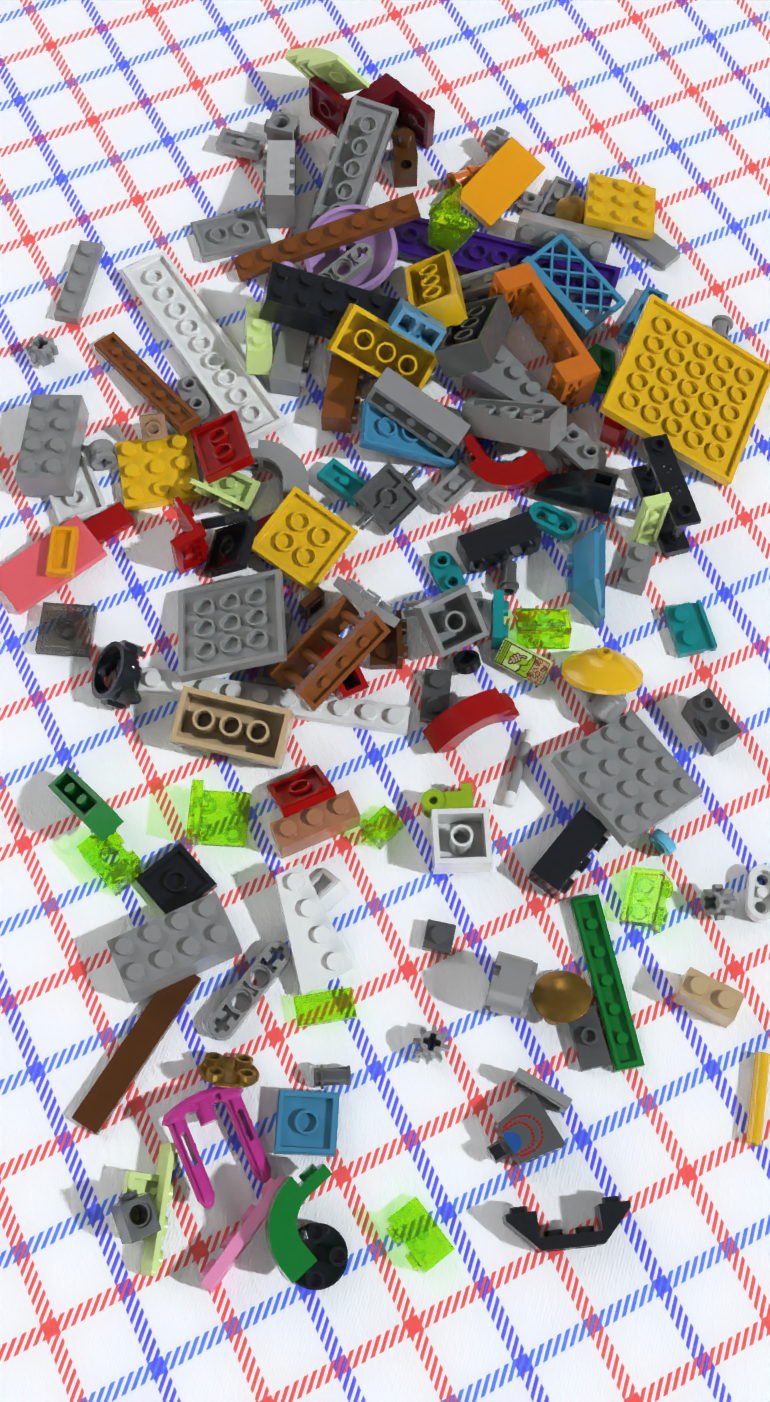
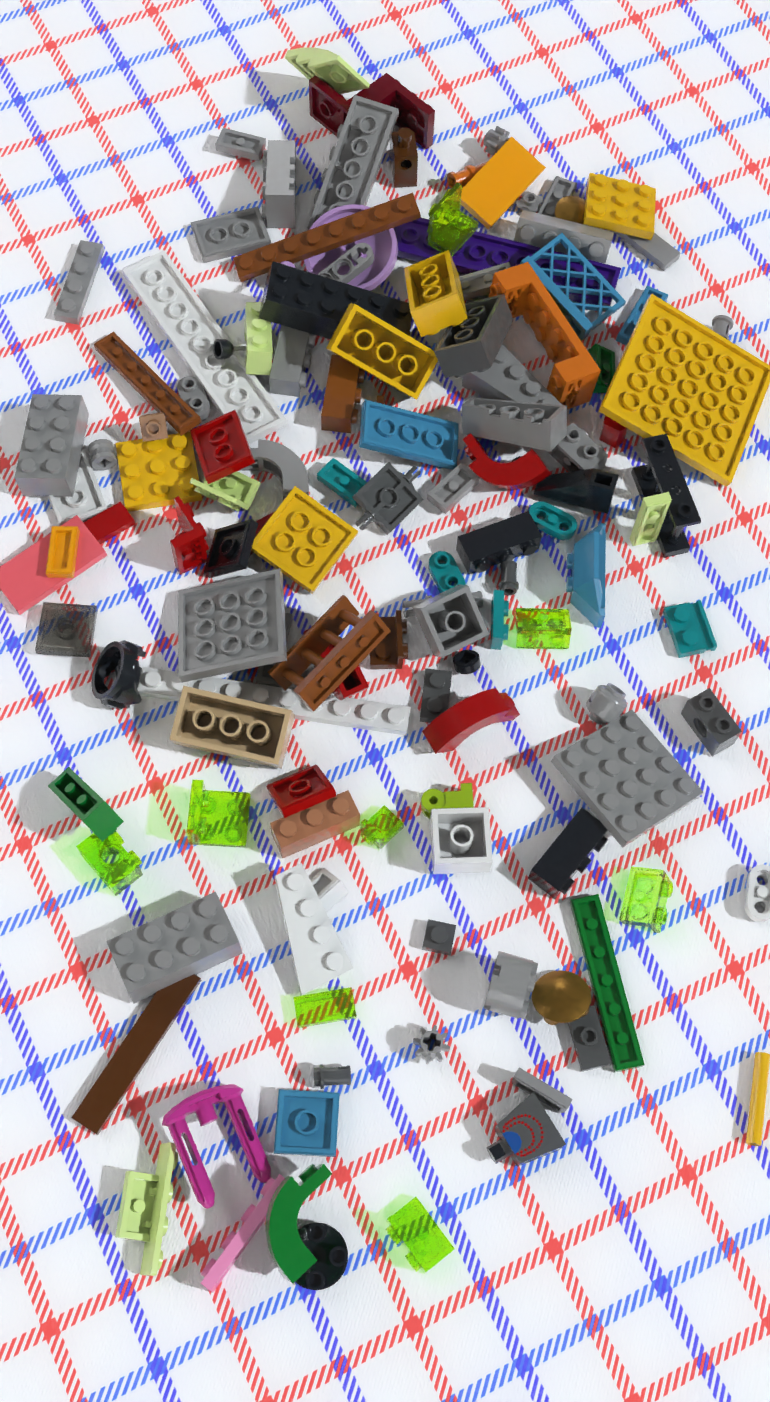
light grey gear [26,335,59,367] -> none
dark grey brick [110,1190,162,1244] -> none
black tile [136,843,217,914] -> none
pearl gold dish [199,1052,260,1088] -> none
black tile [201,510,249,530] -> none
light grey beam [208,941,291,1041] -> none
light grey brick [264,110,300,144] -> none
reddish brown tile [299,586,325,620] -> none
light grey plate [333,576,401,628] -> none
light grey brick [365,366,471,458] -> none
dark azure brick [388,298,447,353] -> none
tile [493,638,554,687] -> none
light grey bar [502,729,535,808] -> none
black slope [502,1196,631,1253] -> none
yellow dish [561,647,643,695] -> none
light grey plate [617,541,657,596] -> none
medium azure tile [649,828,677,856] -> none
tan brick [672,967,745,1028] -> none
light grey gear [700,884,738,921] -> none
none -> black hinge [213,339,246,359]

